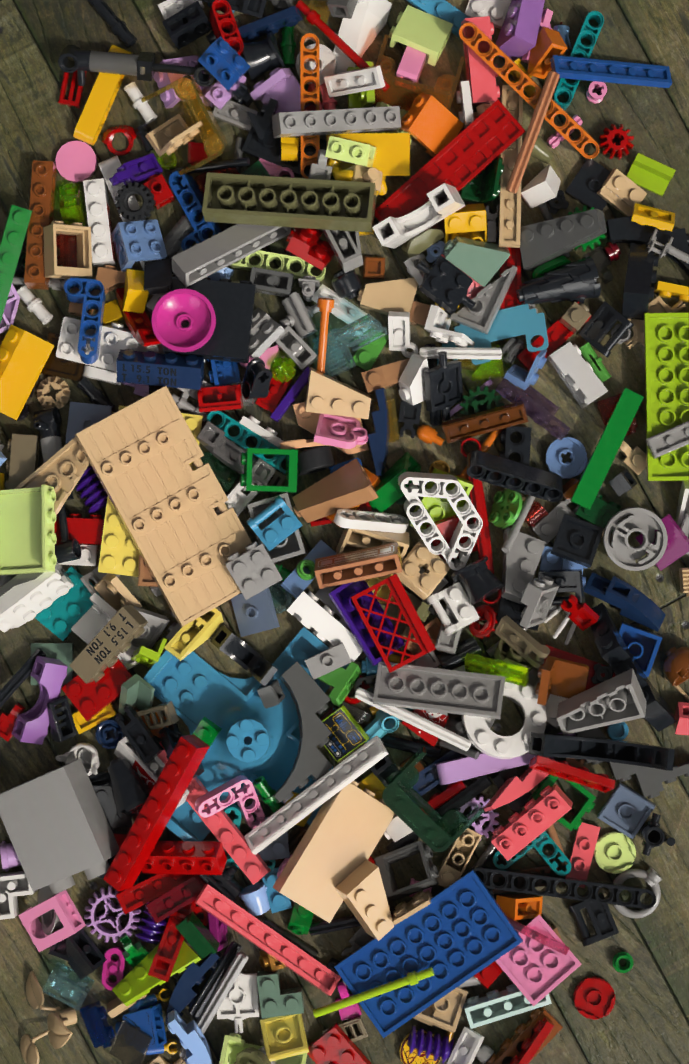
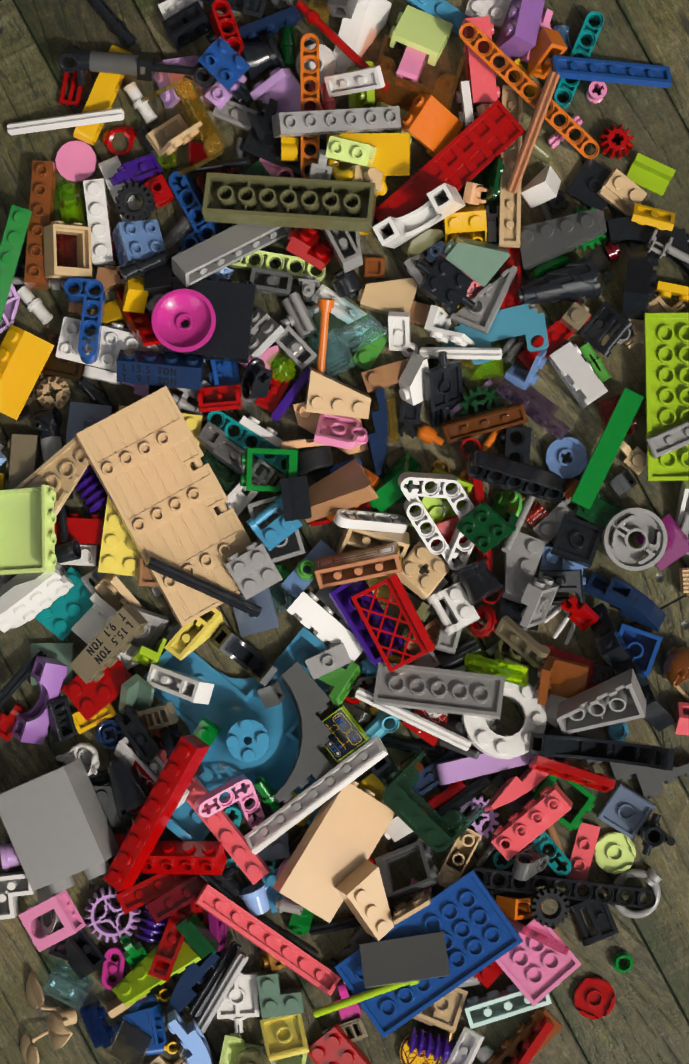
none -> white axle [7,108,124,135]
none -> black pin [116,246,179,284]
none -> black axle [146,557,262,617]
none -> white slope [146,664,215,705]
none -> light grey pin [276,896,303,915]
none -> black panel [280,476,312,522]
none -> dark grey tile [359,931,450,988]
none -> dark green bracket [456,502,518,554]
none -> light nougat tile [463,181,489,205]
none -> dark grey piece [512,845,549,881]
none -> black tyre [530,886,570,928]

